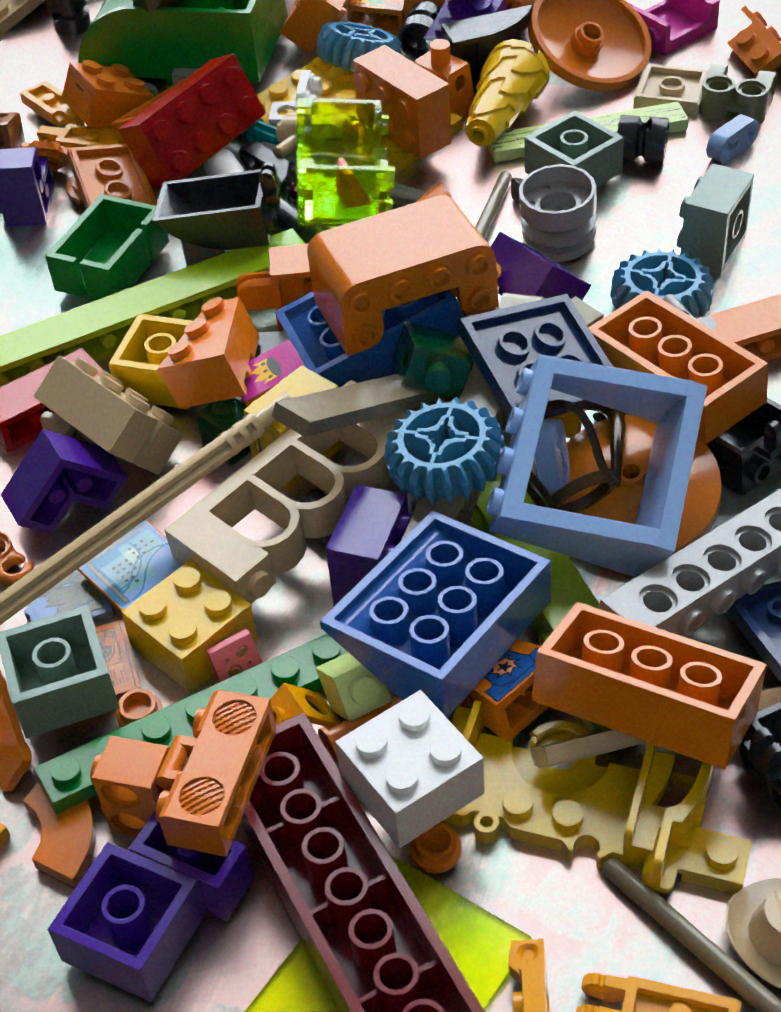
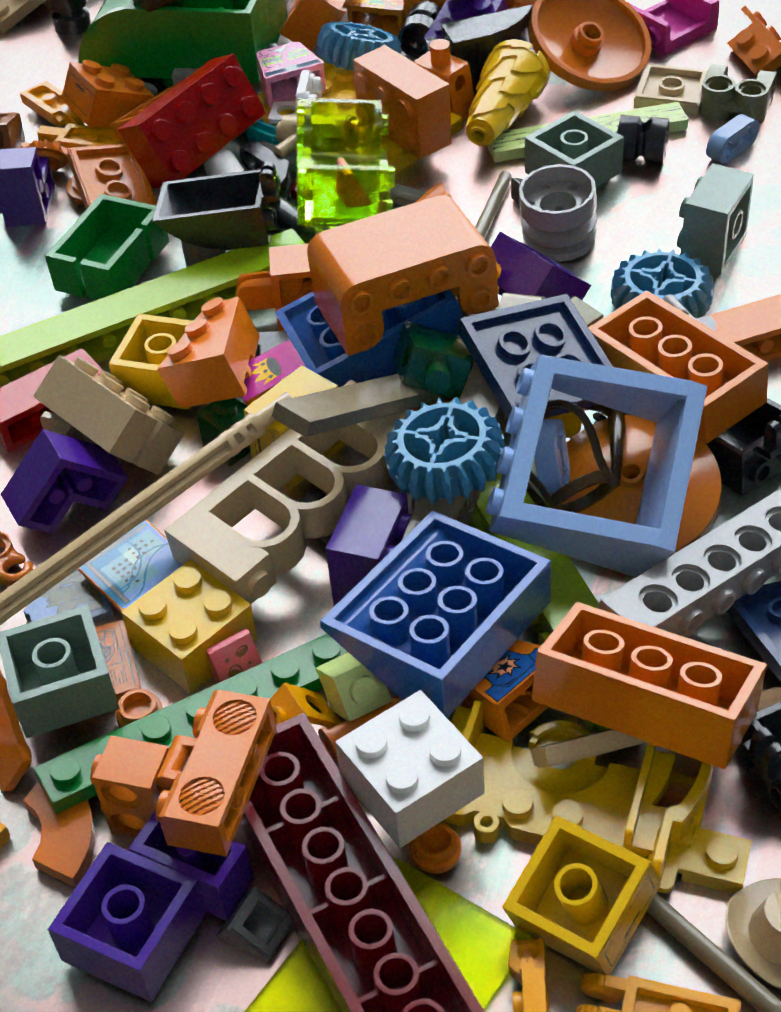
none -> dark grey slope [216,886,293,962]
none -> bright pink torso [256,42,326,107]
none -> yellow brick [502,815,661,975]

